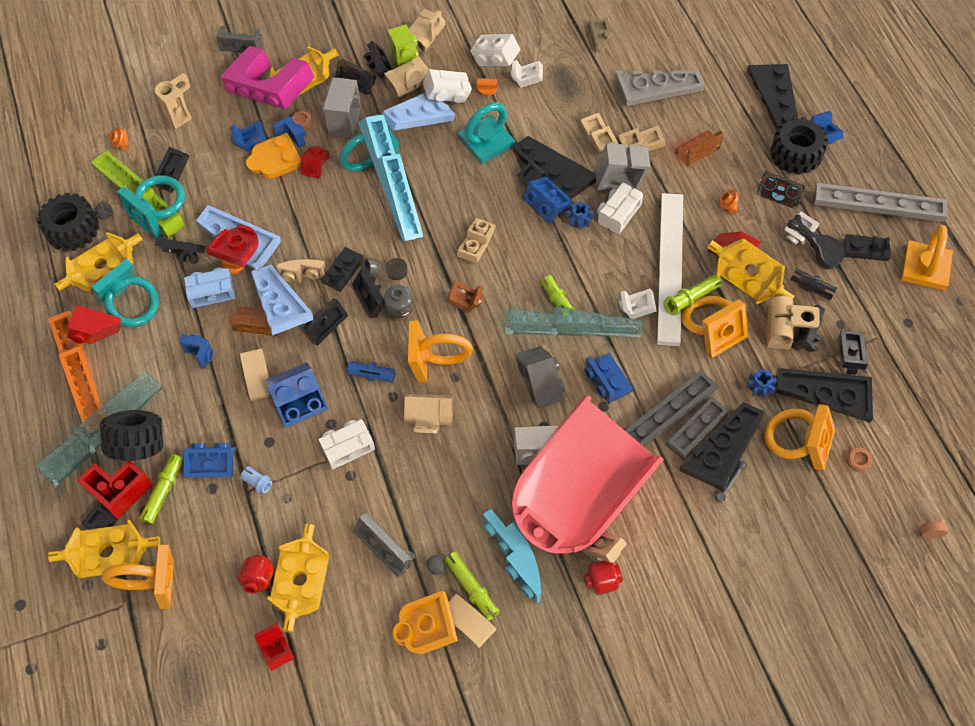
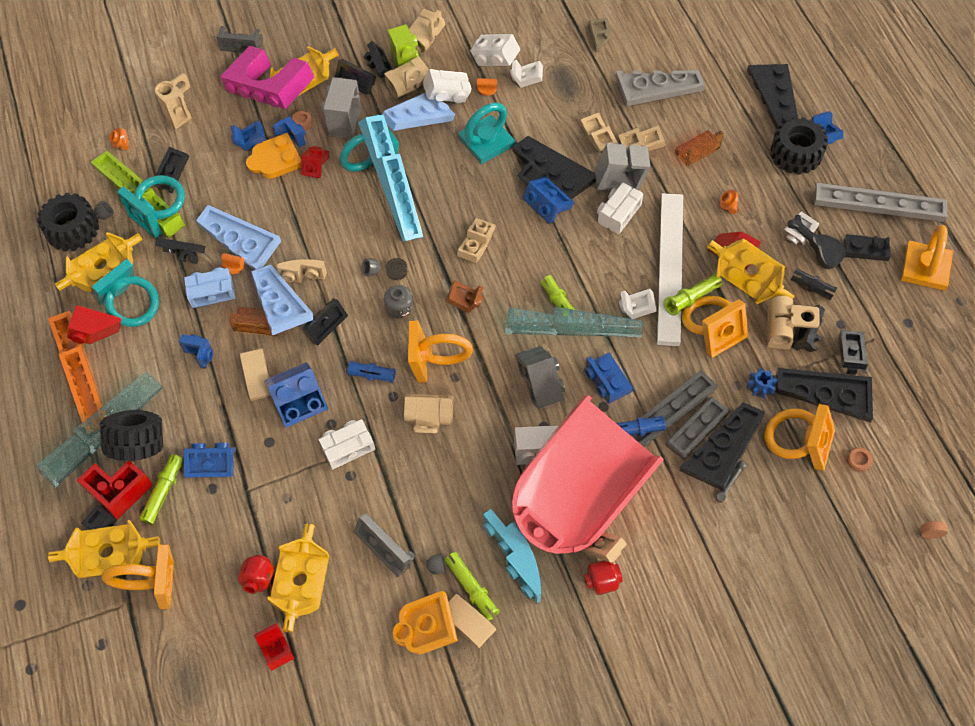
red tile [206,225,259,267] -> none
light blue pin [241,466,272,493] -> none
black plate [321,247,364,292] -> none
black plate [352,270,385,318] -> none
blue gear [566,202,594,229] -> none
slope [757,171,805,209] -> none
none -> blue pin [616,415,666,436]

